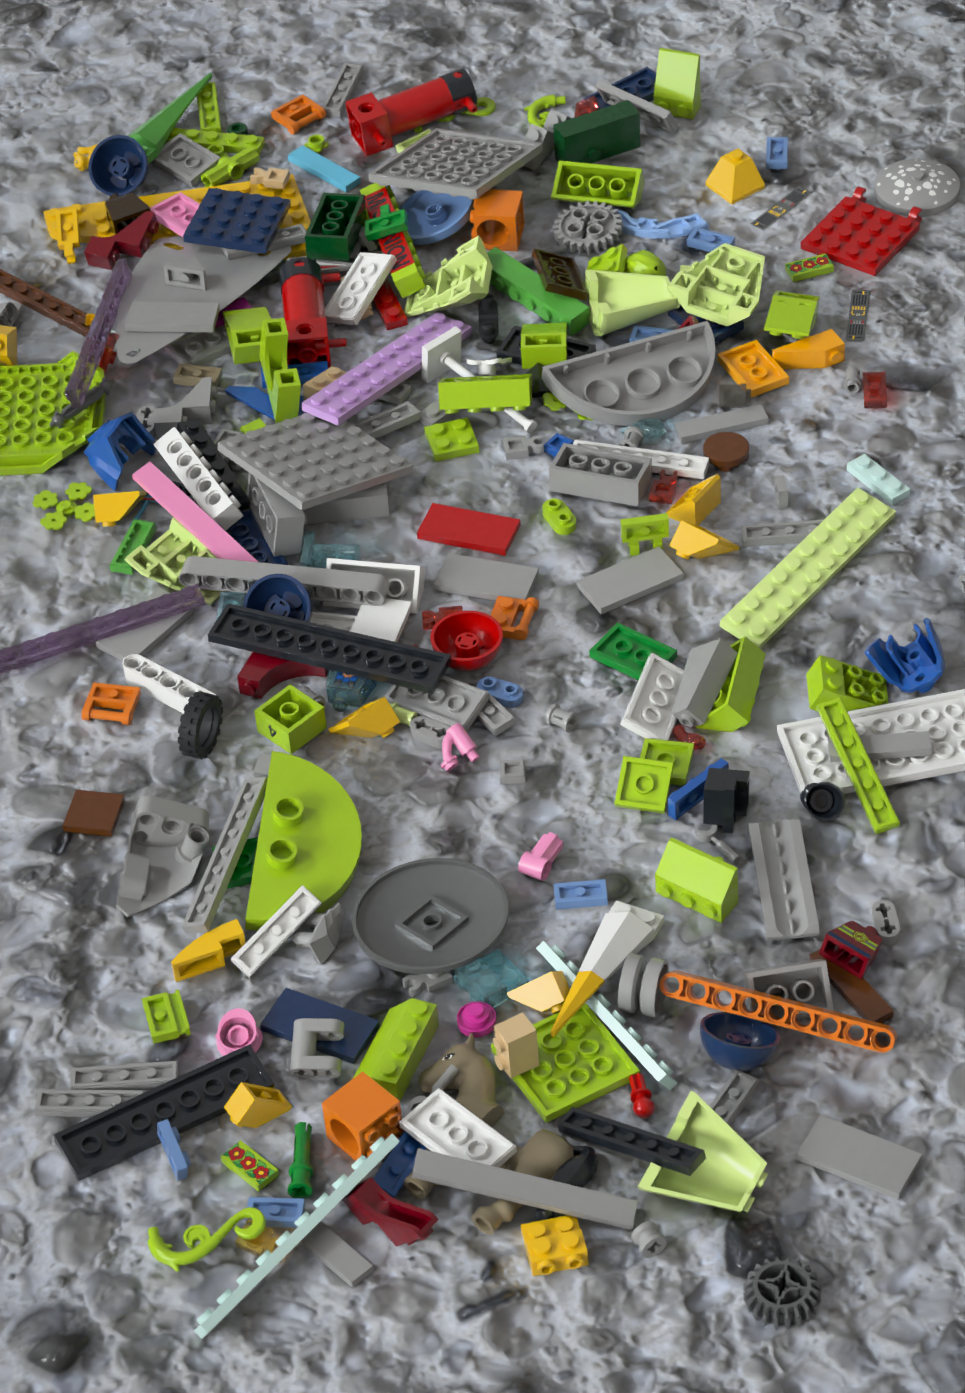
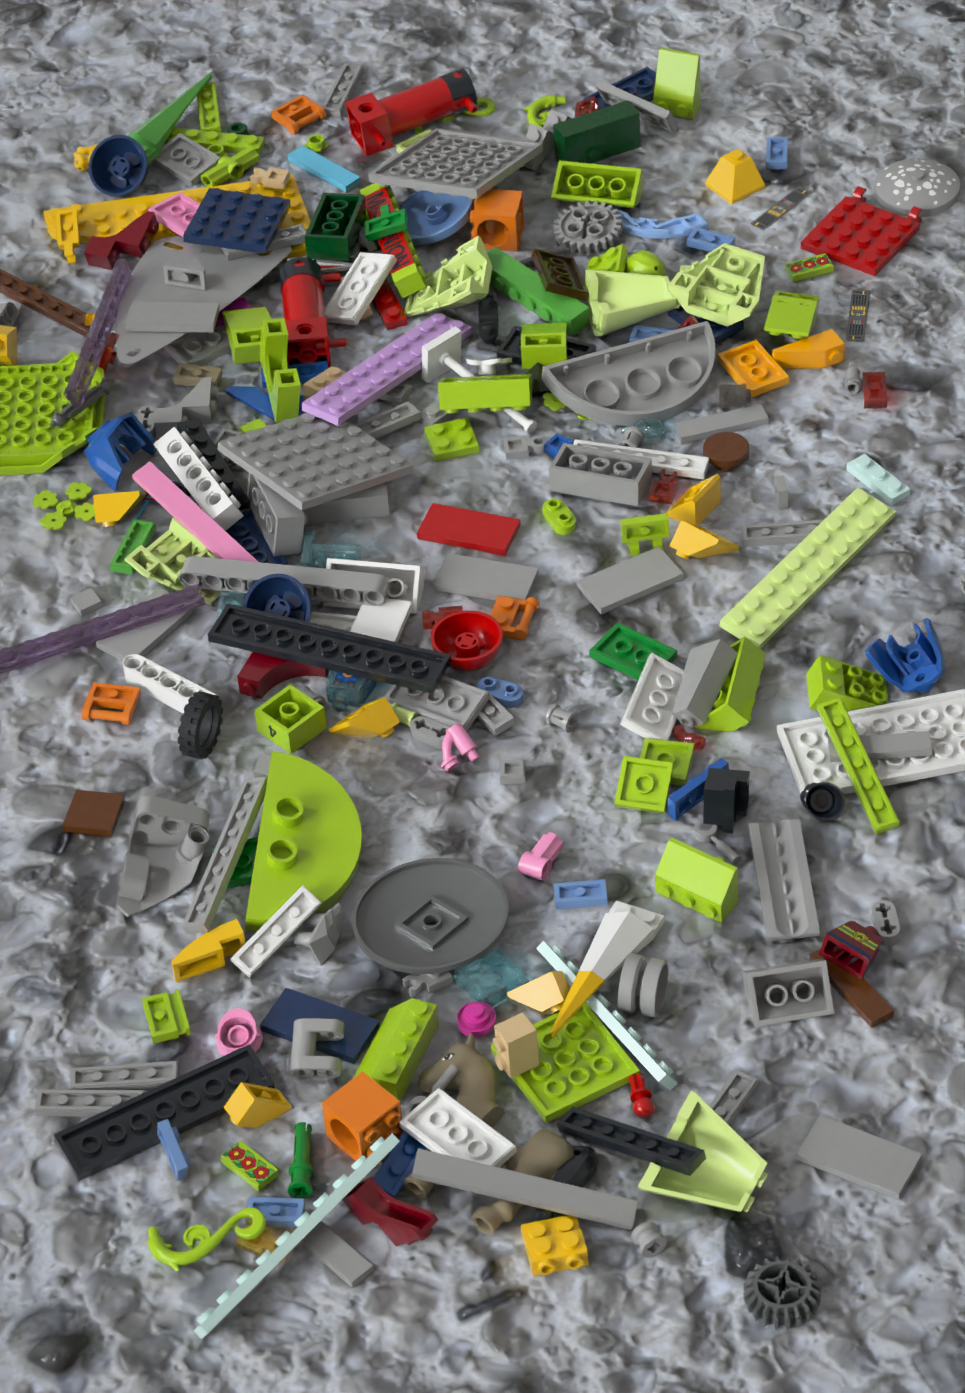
dark brown torso [105,193,150,235] -> none
orange beam [659,970,897,1052] -> none
dark blue piece [700,1012,781,1071] -> none
none -> light grey tile [70,588,103,616]

